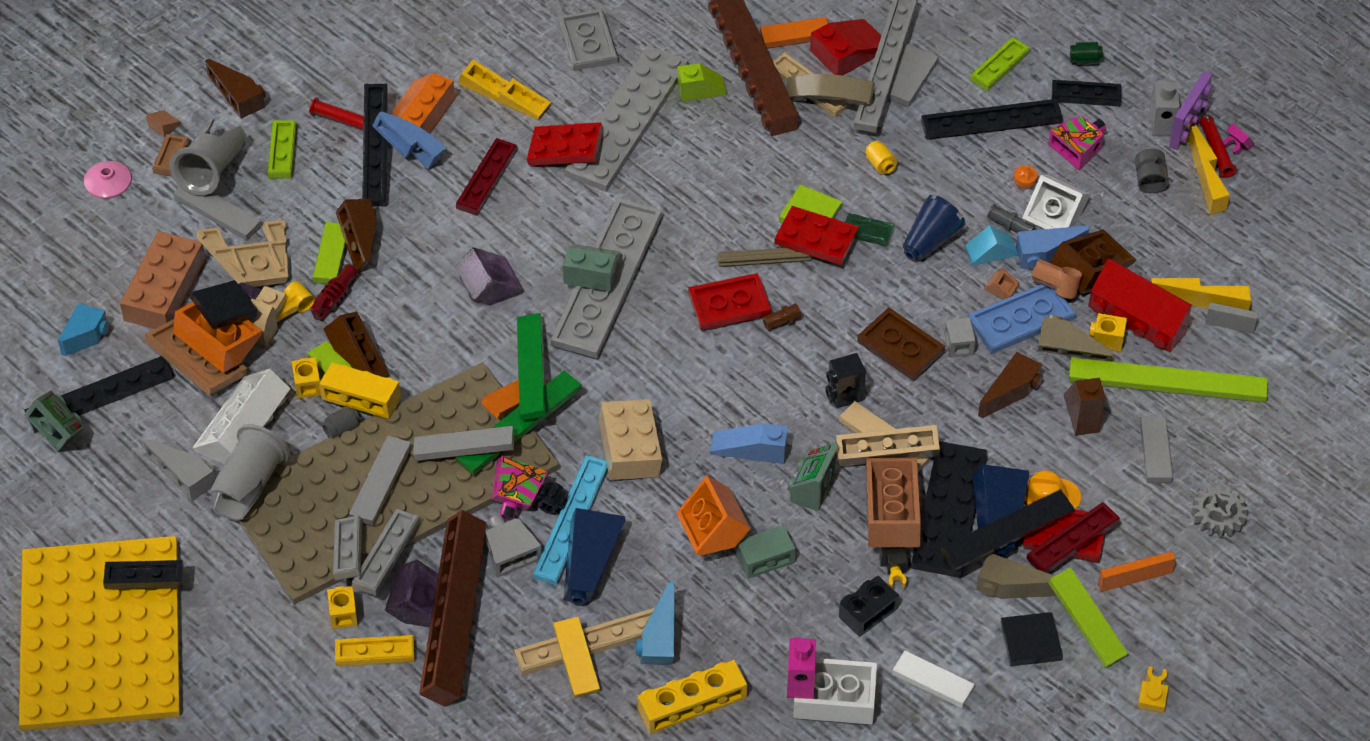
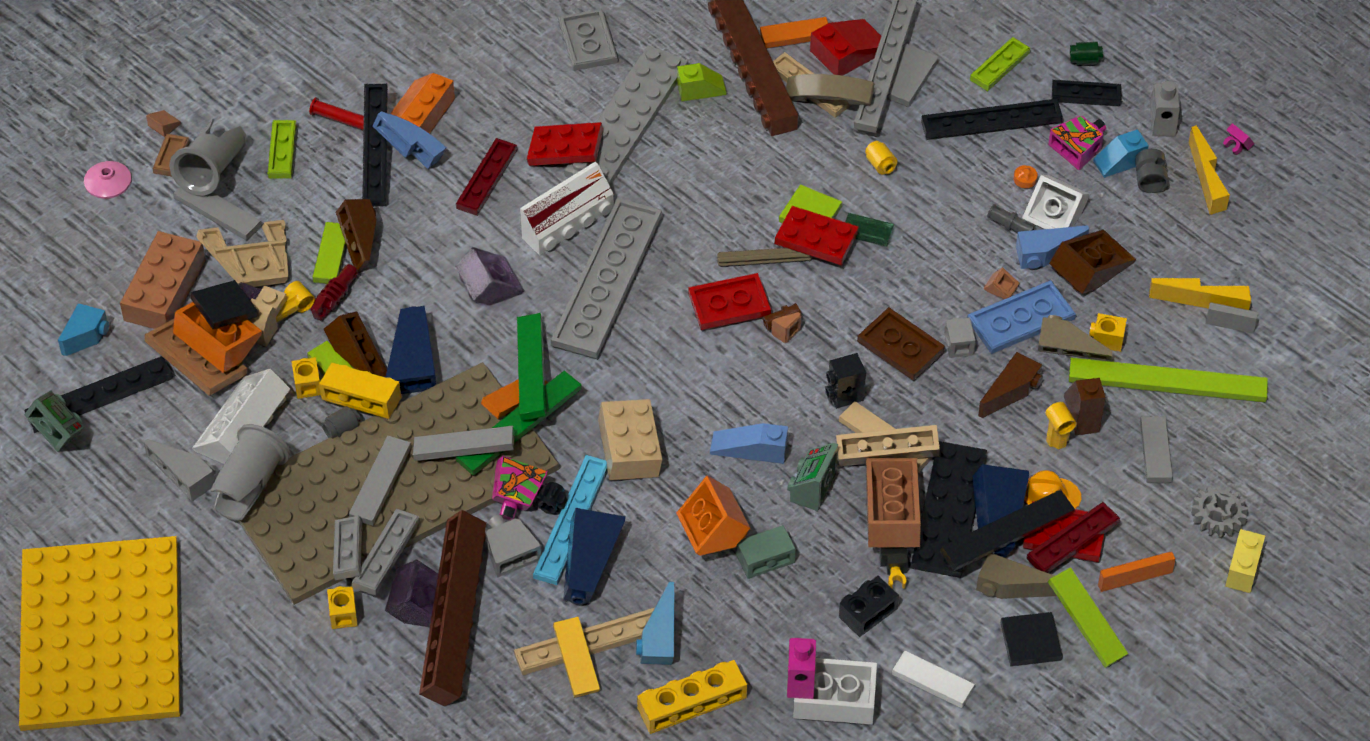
black plate [103,560,184,589] -> none
reddish brown slope [205,59,266,119] -> none
yellow tile [335,635,415,666] -> none
yellow slope [458,59,551,120] -> none
sand green slope [563,244,621,292] -> none
dark blue cone [903,195,966,261] -> none
medium azure slope [965,225,1018,266] -> none
nougat piece [1031,259,1082,299] -> none
red slope [1088,259,1192,353] -> none
yellow plate [1138,666,1168,713] -> none
medium lavender plate [1169,71,1213,151] -> none
red pin [1199,116,1237,178] -> none
none -> dark blue slope [386,306,436,394]
none -> white slope [520,162,614,255]
none -> nougat slope [771,312,801,343]
none -> yellow piece [1045,402,1077,450]
none -> dark azure slope [1093,129,1149,178]
none -> light yellow brick [1225,529,1265,593]

